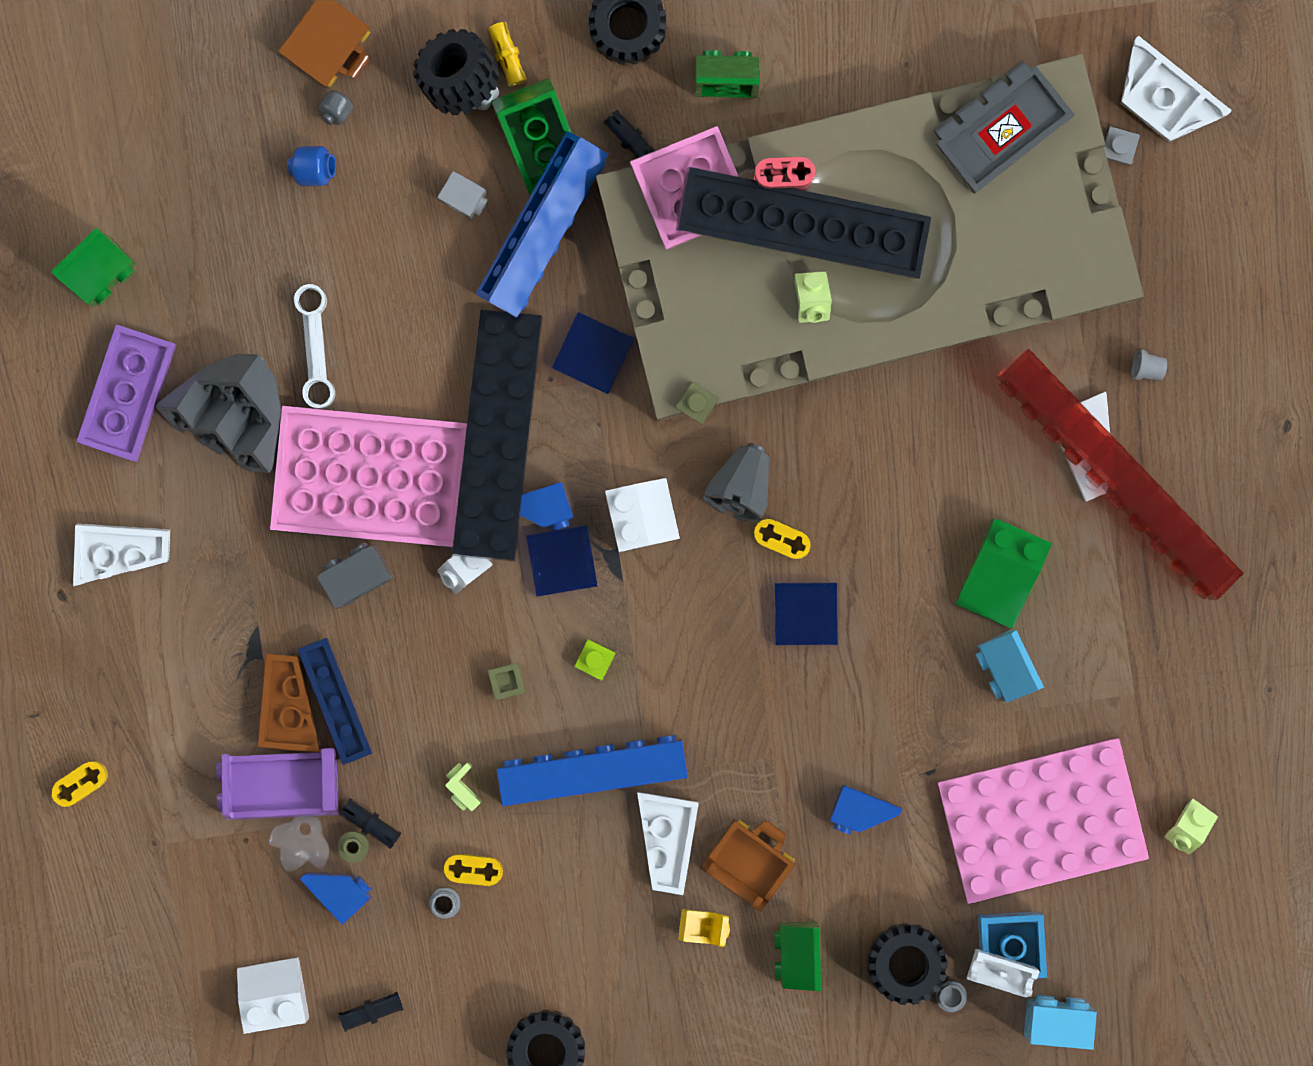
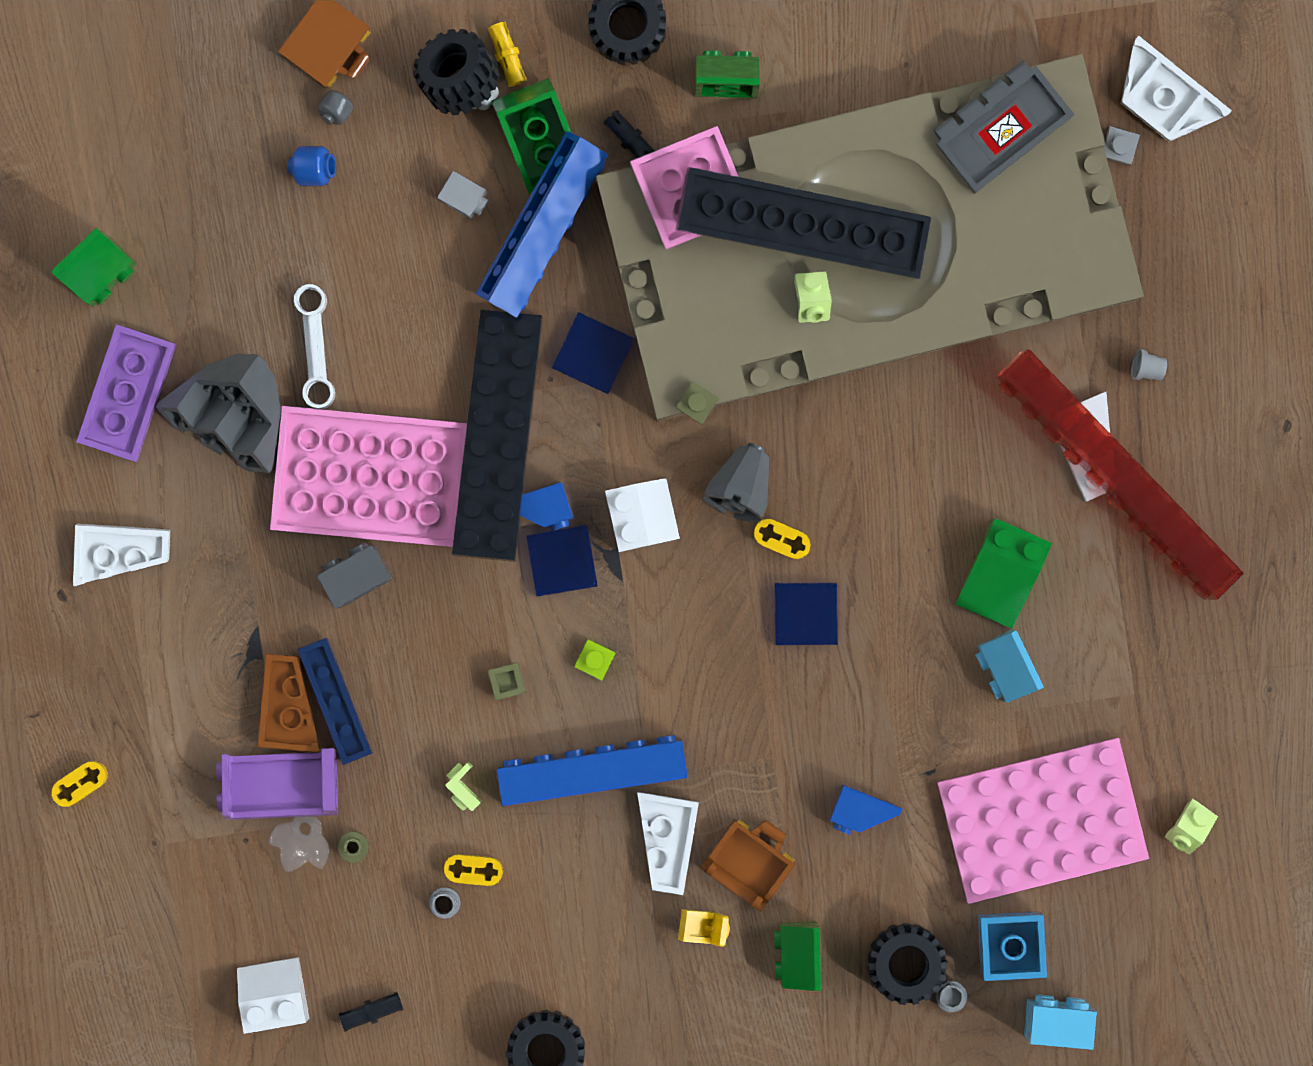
blue slope [300,872,372,925] -> none
black pin [339,798,401,849] -> none
white bracket [437,556,492,594] -> none
coral connector [753,157,816,191] -> none
white hinge [966,949,1039,998] -> none

